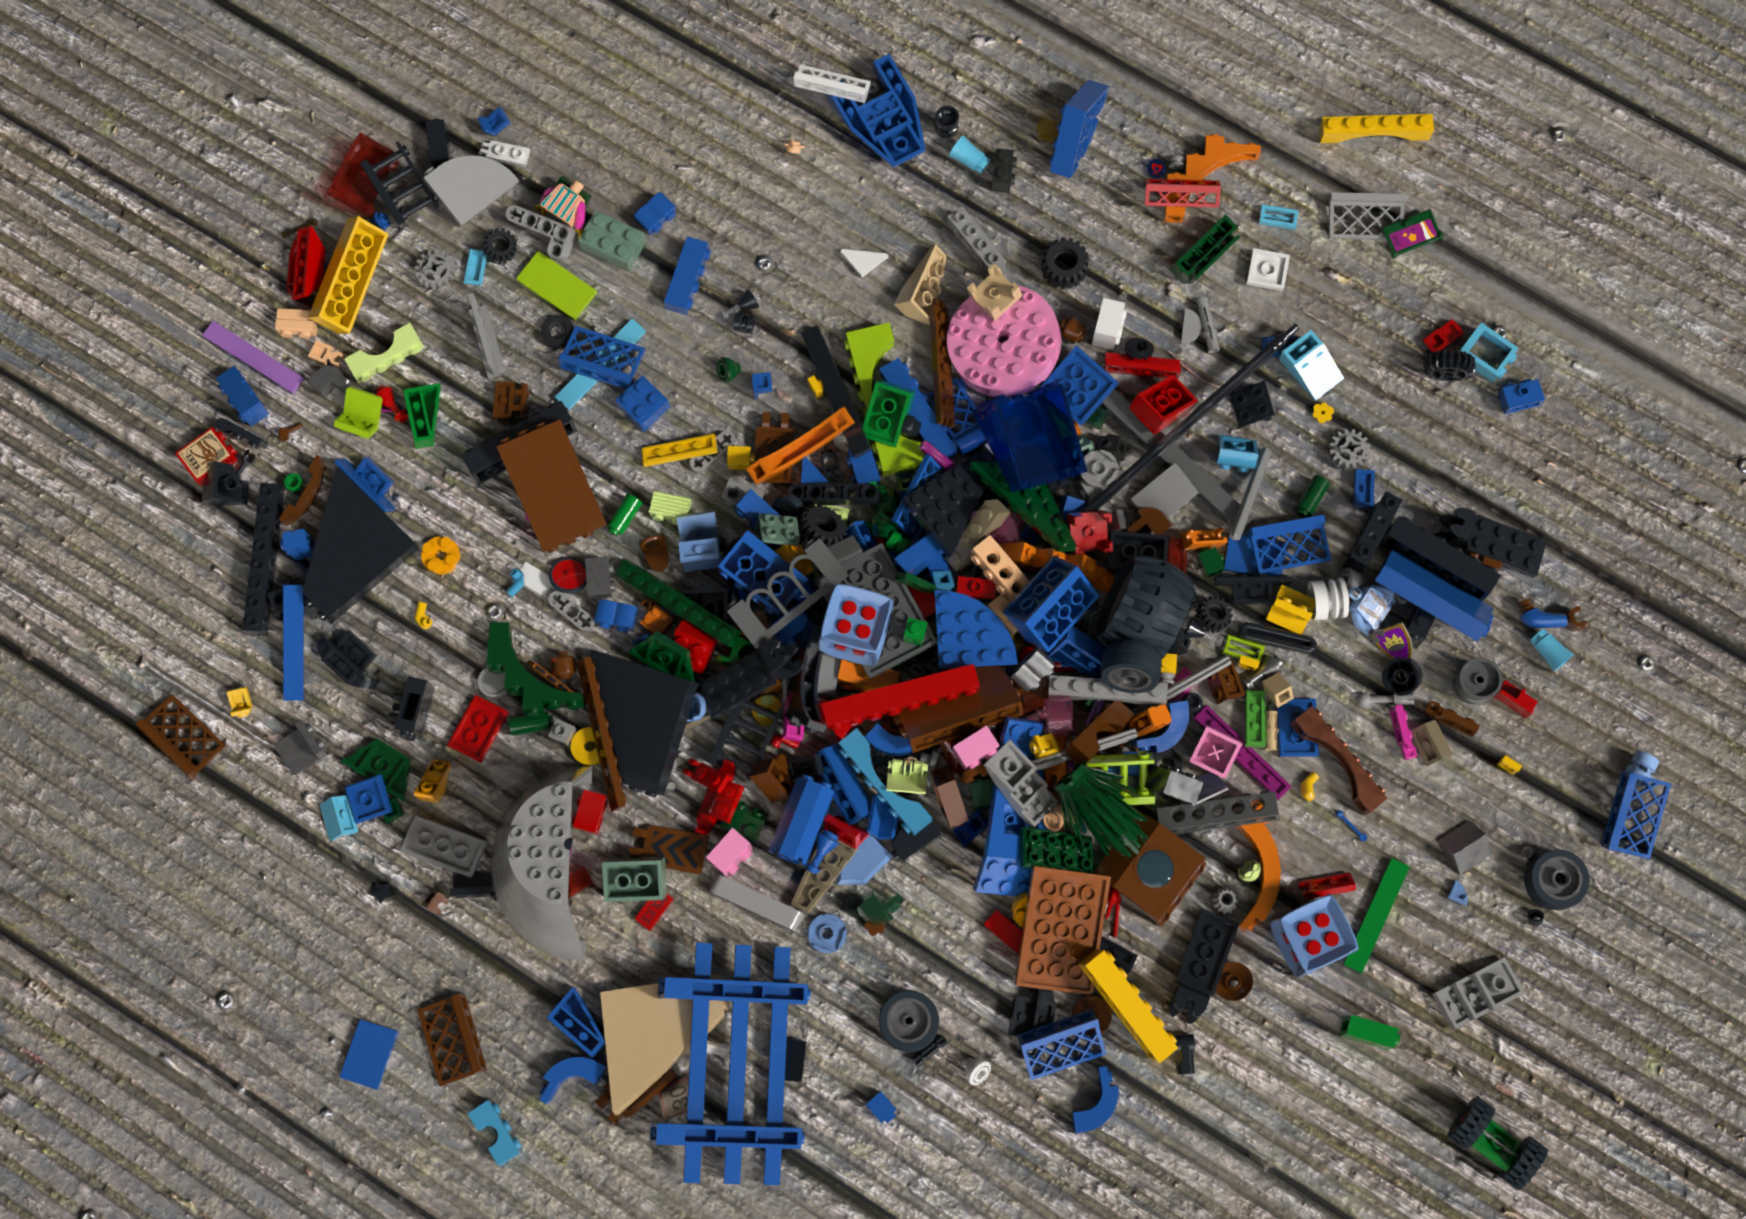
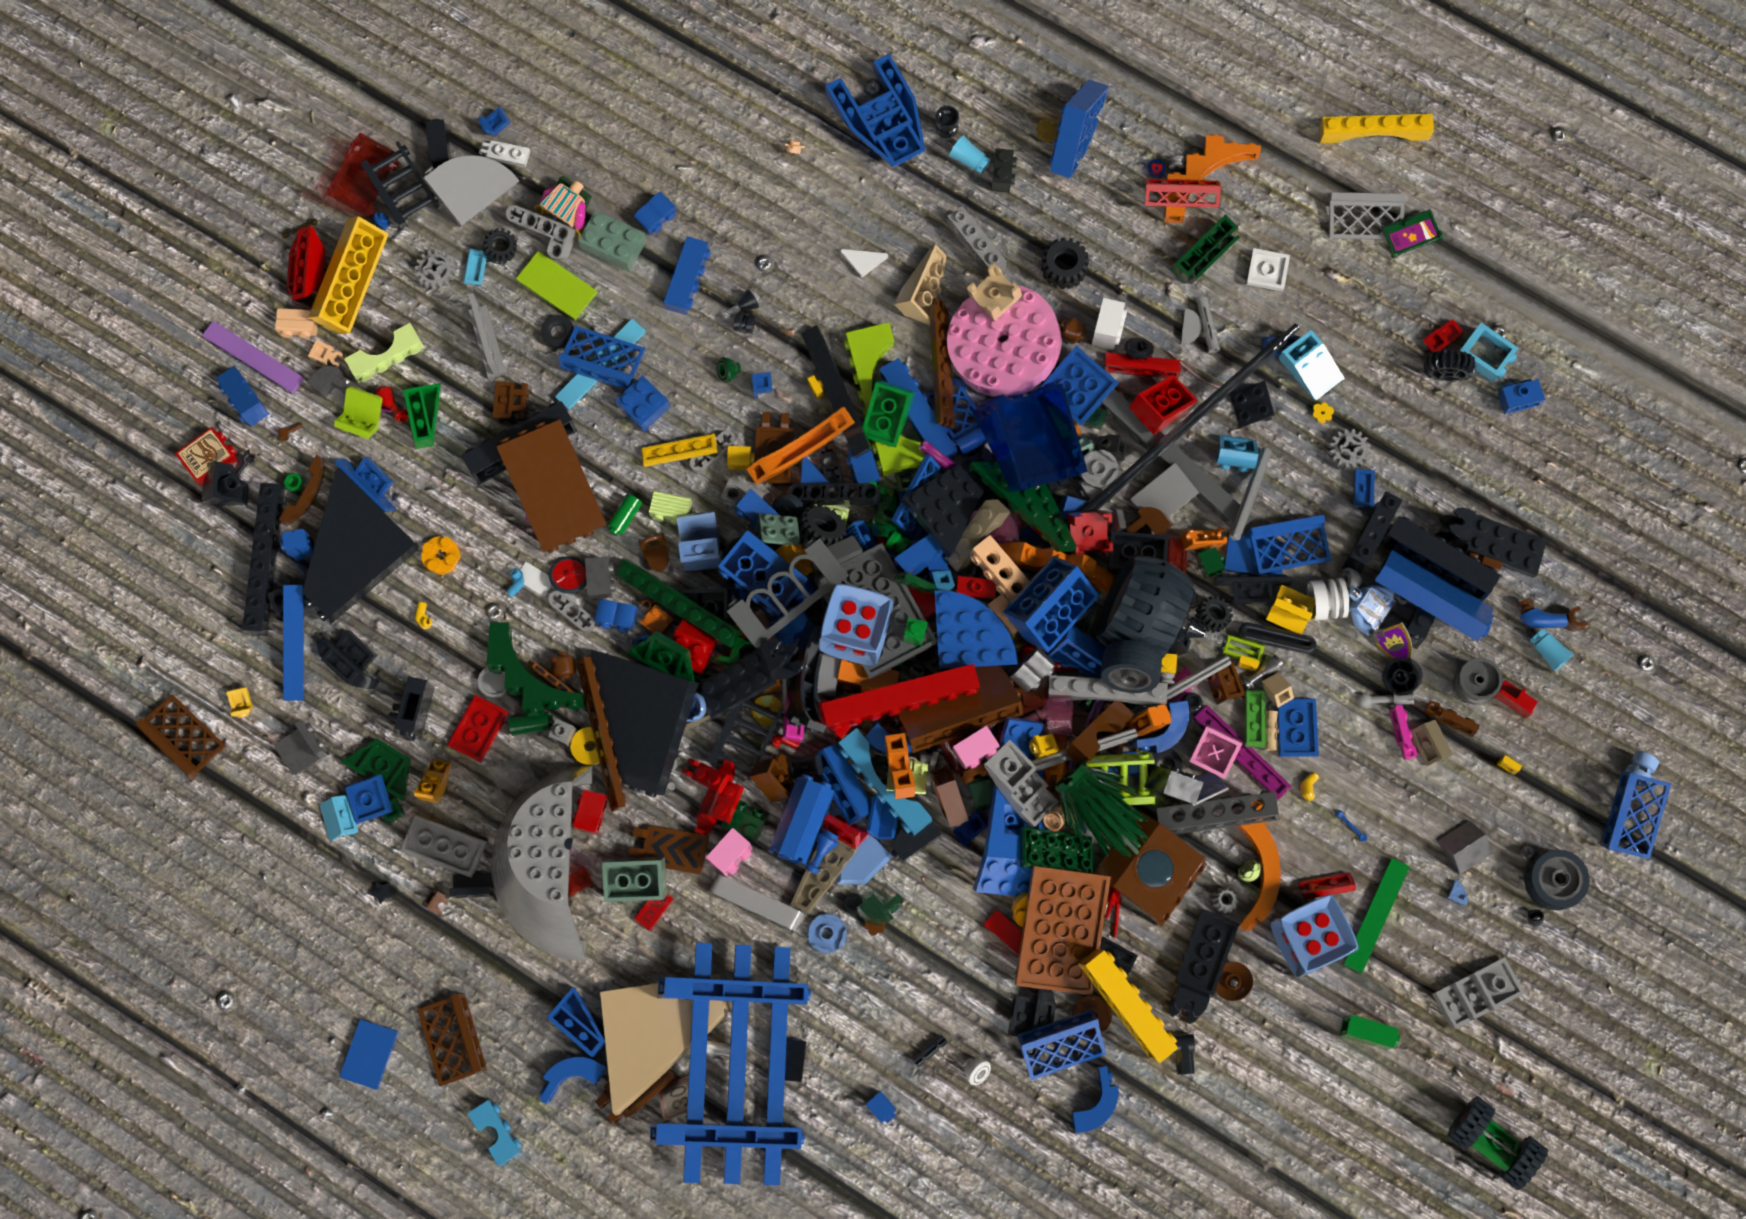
black hinge [215,418,268,449] -> none
white fence [794,64,871,103] -> none
wheel [879,990,939,1052] -> none
black piece [901,414,922,439] -> none
medium azure tile [1259,204,1299,230] -> none
copper arch [1289,706,1388,815] -> none
dark green brick [1295,475,1330,518] -> none
none -> orange arch [885,733,915,799]

